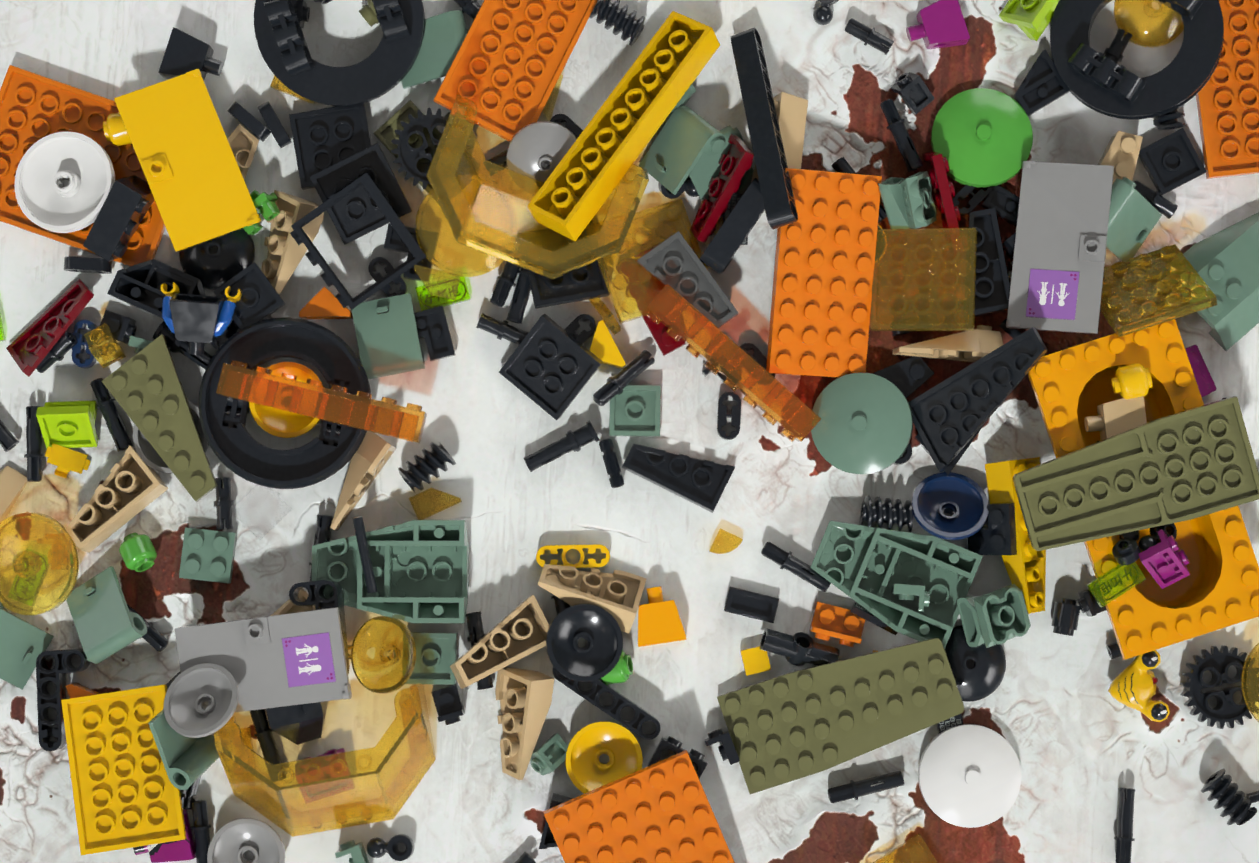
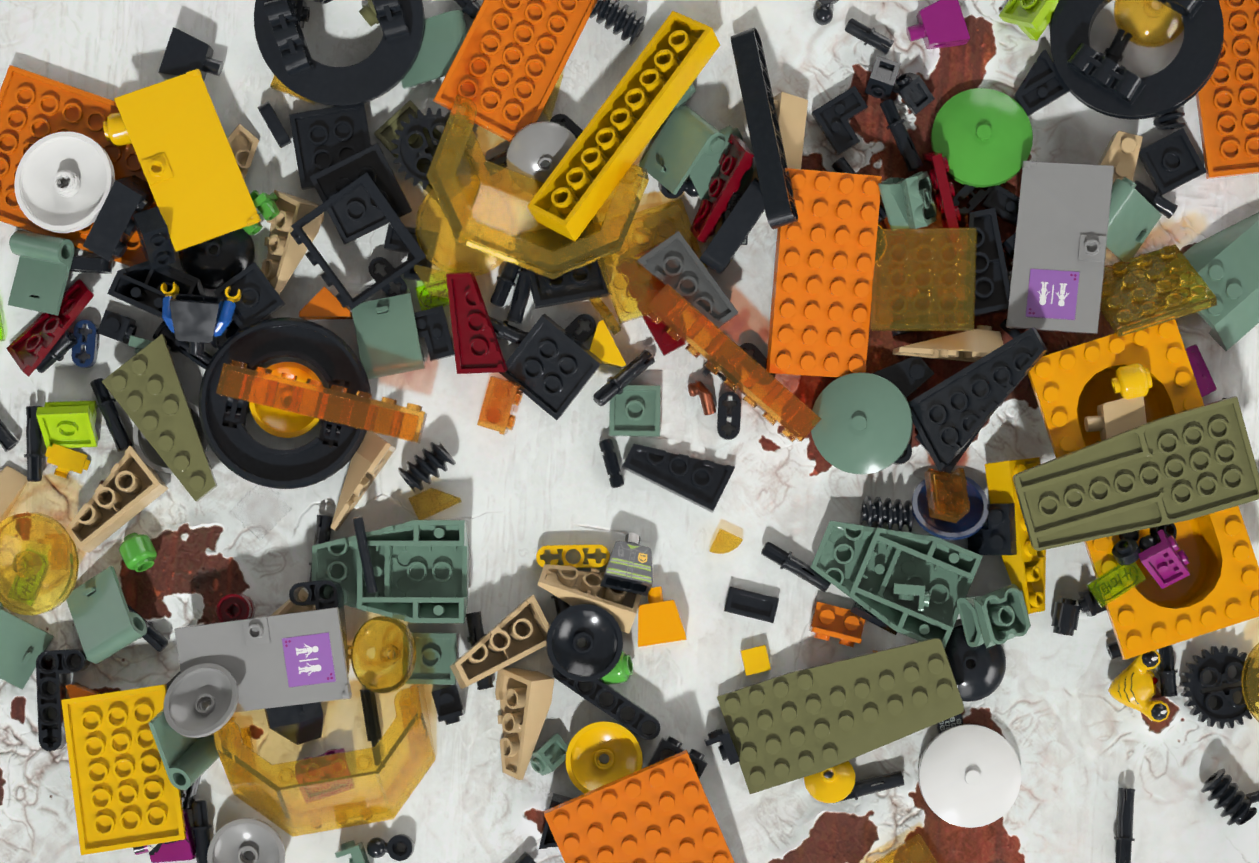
clear yellow bracket [84,324,126,368] -> none
sand green plate [179,527,237,583] -> none
black pin [214,477,234,530] -> none
black beam [227,101,271,142] -> none
black axle [250,709,287,783] -> none
black pin [524,420,600,472] -> none
black piece [760,629,840,666] -> none
none -> sand green door [8,230,75,316]
none -> black brick [133,207,176,270]
none -> dark red wheel [216,594,255,622]
none -> black axle [359,687,382,766]
none -> dark red wing [446,271,508,374]
none -> clear orange bracket [477,376,523,435]
none -> torso [600,533,653,596]
none -> copper arm [687,381,716,415]
none -> yellow dish [804,761,855,803]
none -> black plate [811,86,868,156]
none -> black bracket [865,56,901,100]
none -> clear orange bracket [924,467,970,523]
none -> black axle [1157,645,1178,697]

